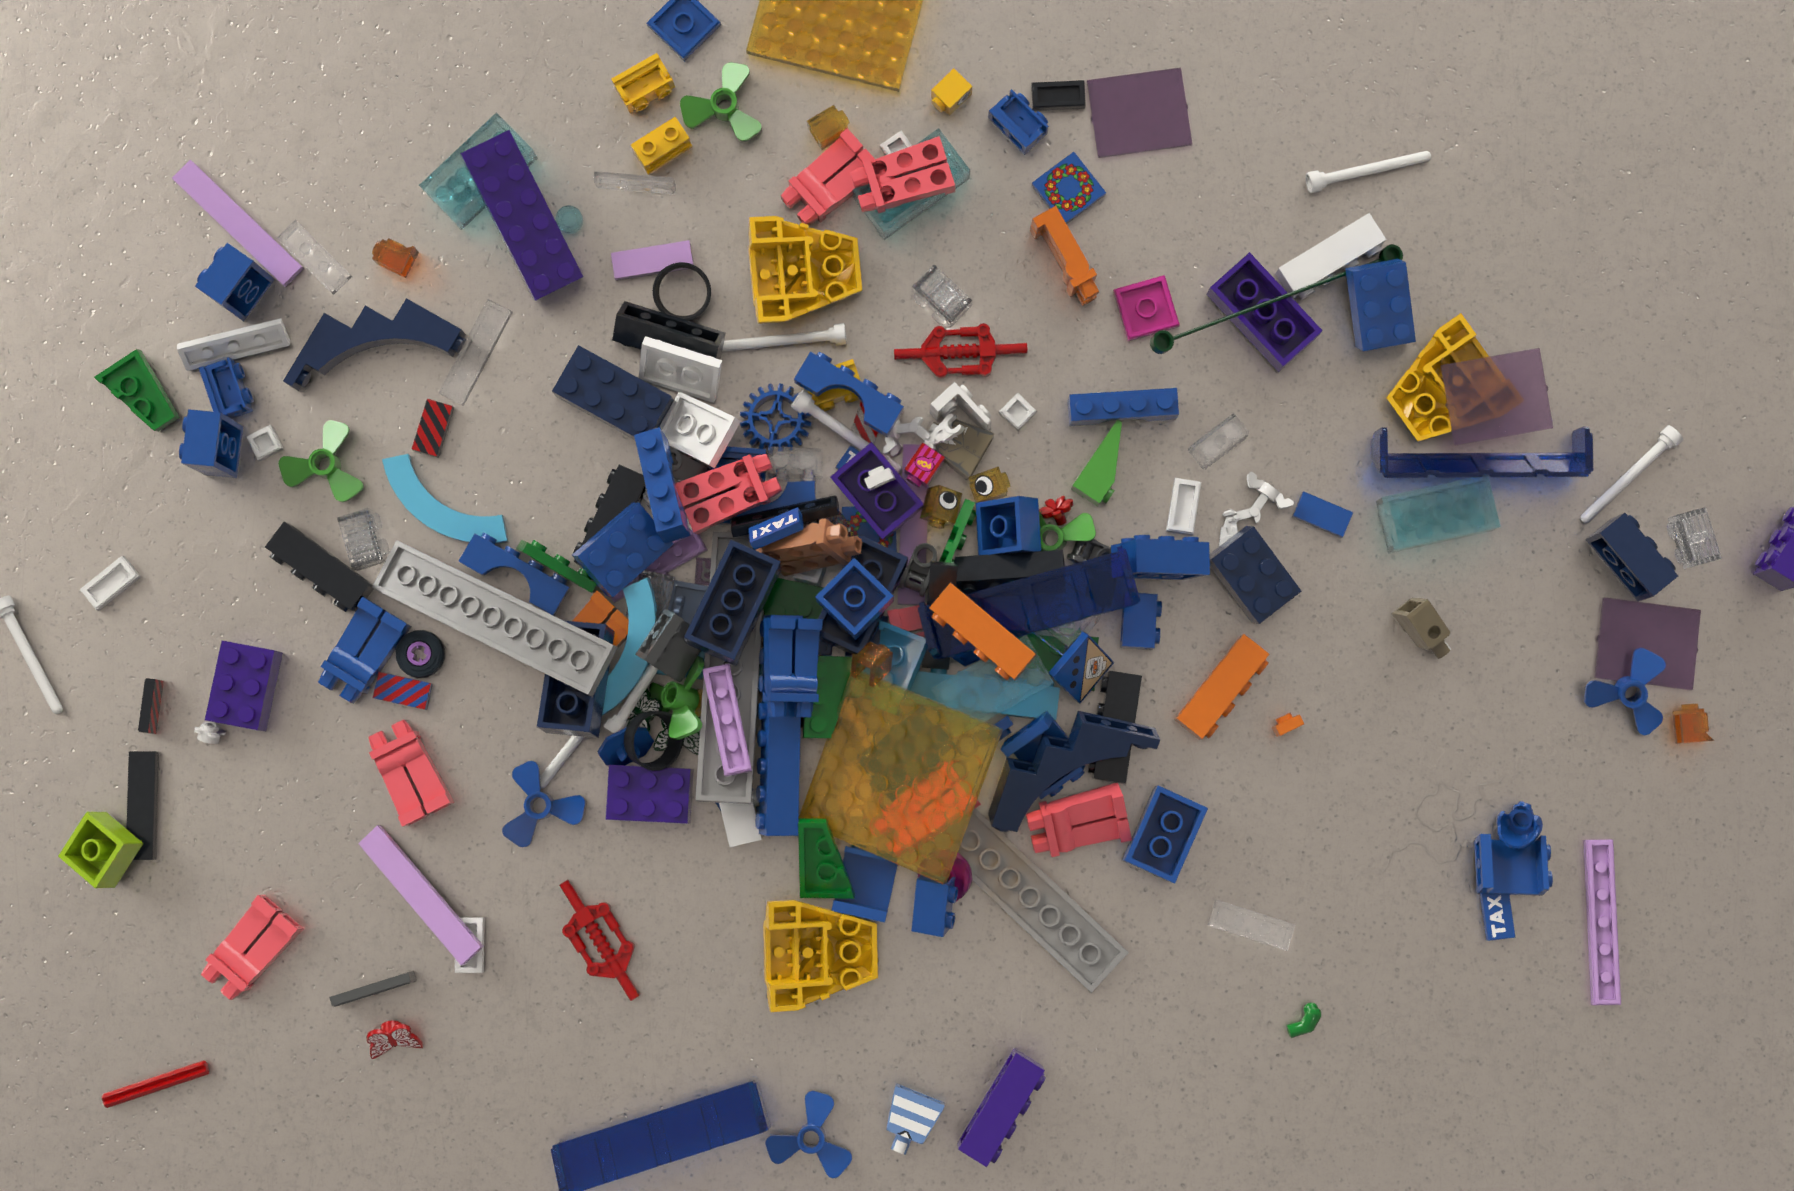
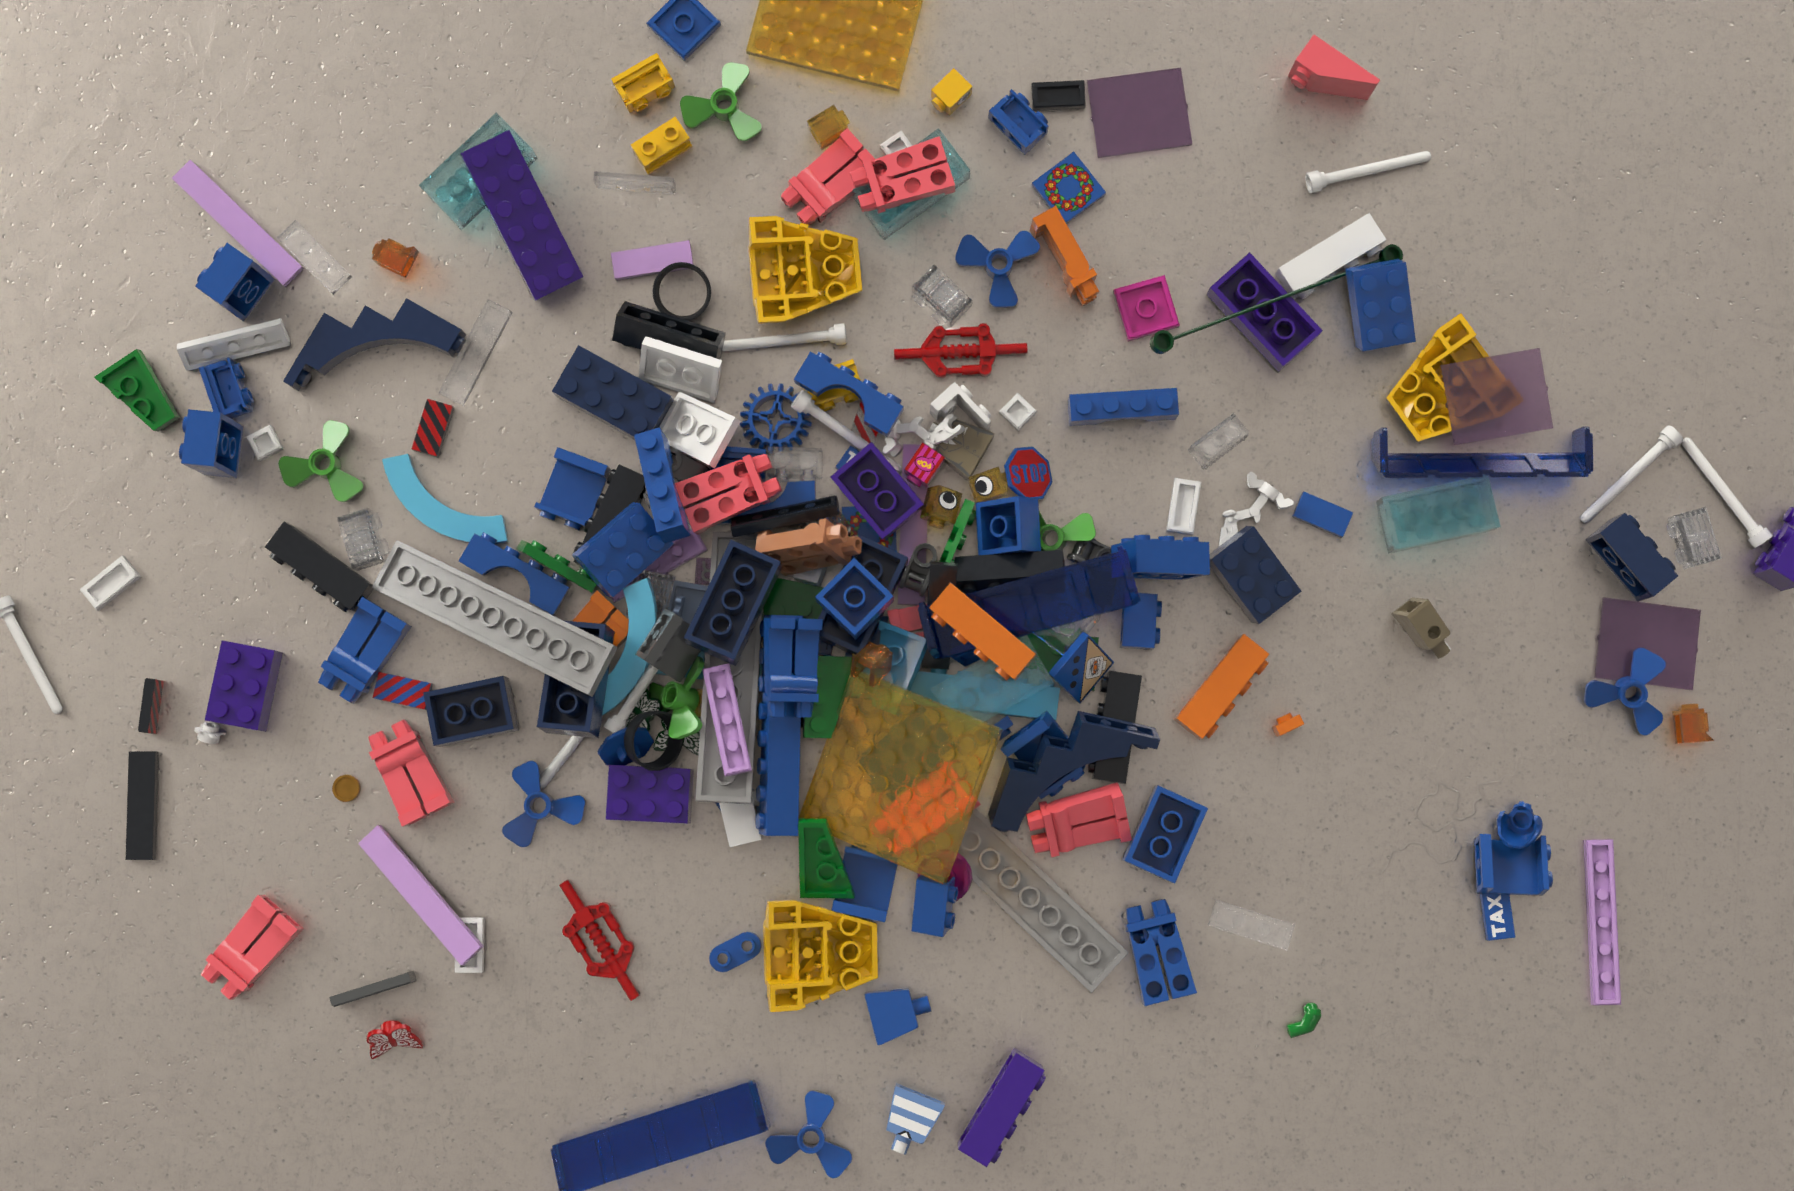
lime brick [58,812,143,889] -> none
red axle [102,1061,209,1108] -> none
black bush [396,630,445,678] -> none
clear light blue tile [556,205,583,234] -> none
blue tile [749,507,804,550] -> none
white plate [864,466,895,490] -> none
red plant [1039,496,1073,526] -> none
bright green slope [1071,419,1122,507] -> none
none -> pearl gold piece [332,775,360,802]
none -> dark blue brick [423,676,519,747]
none -> blue panel [534,447,611,531]
none -> blue plate [709,932,762,972]
none -> blue torso [864,988,932,1045]
none -> blue piece [955,231,1040,308]
none -> piece [1004,447,1053,500]
none -> blue hips [1125,899,1197,1006]
none -> coral slope [1288,35,1380,100]
none -> white piece [1681,438,1773,548]

